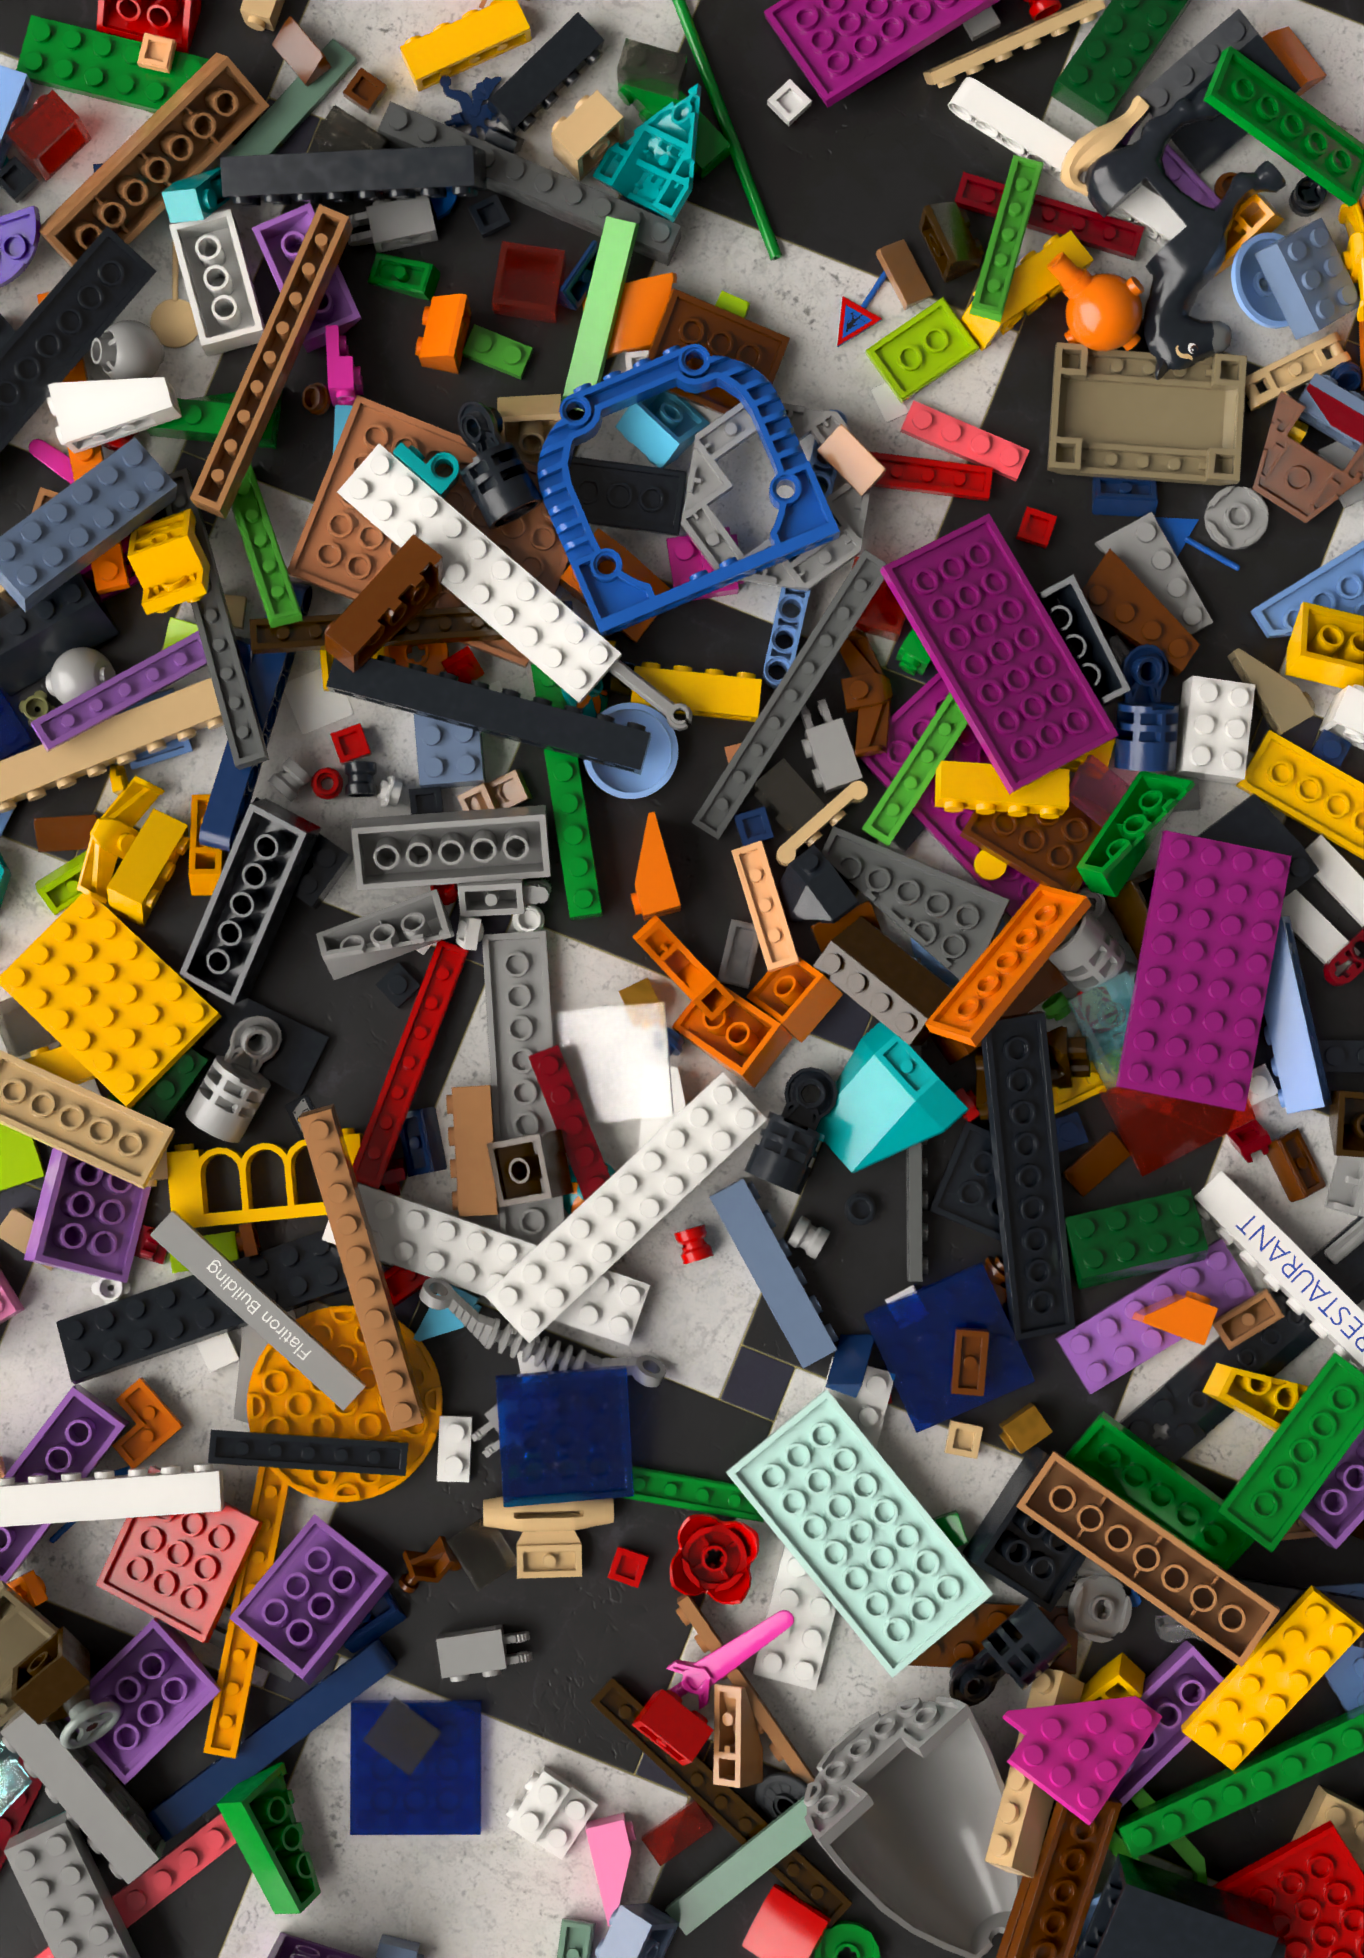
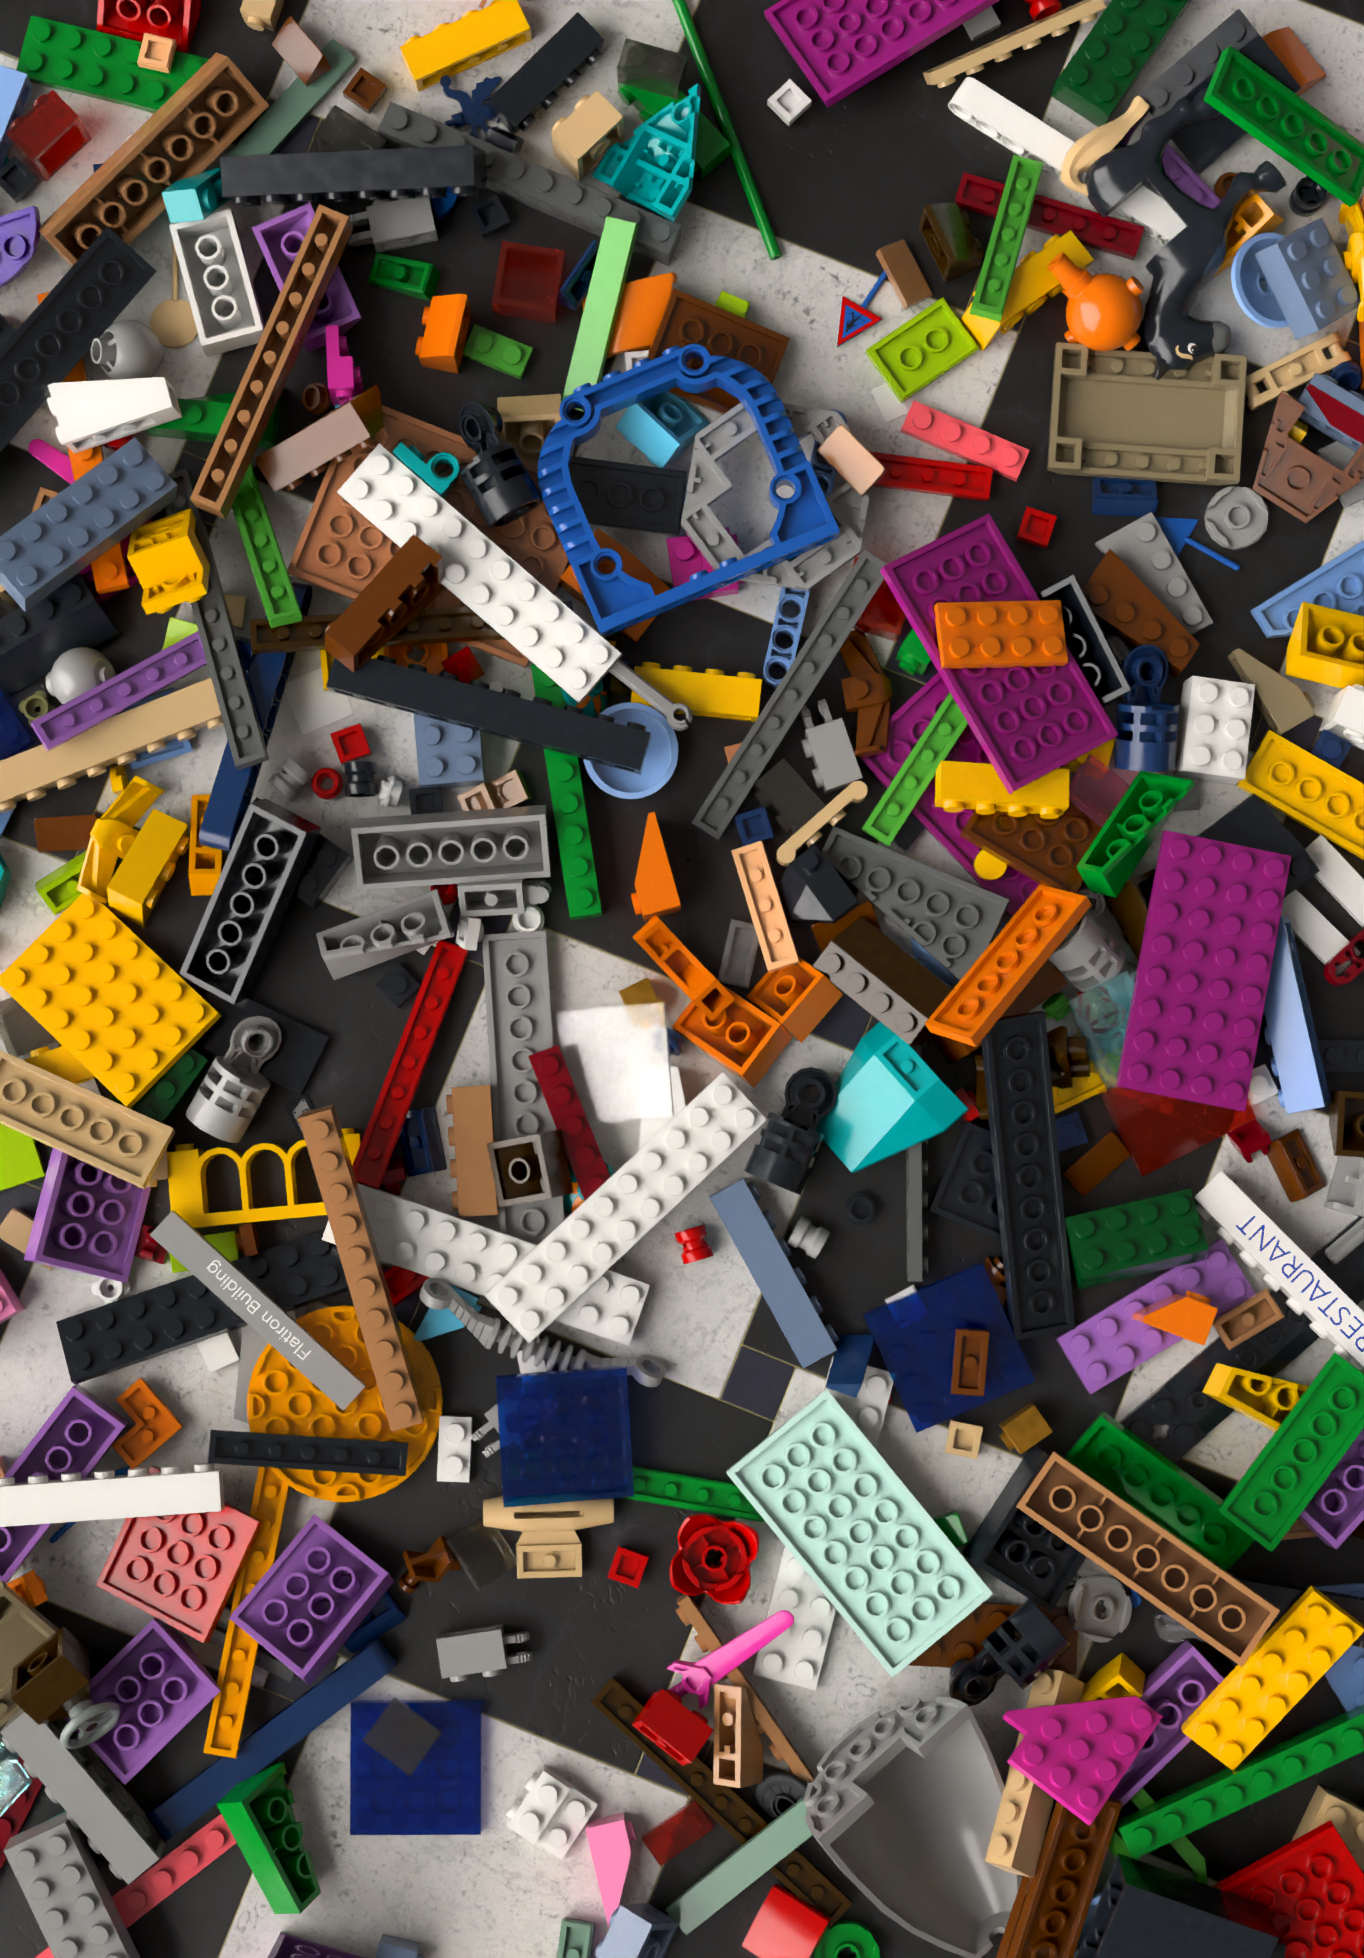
none -> slope [254,384,384,492]
none -> orange plate [933,600,1068,669]

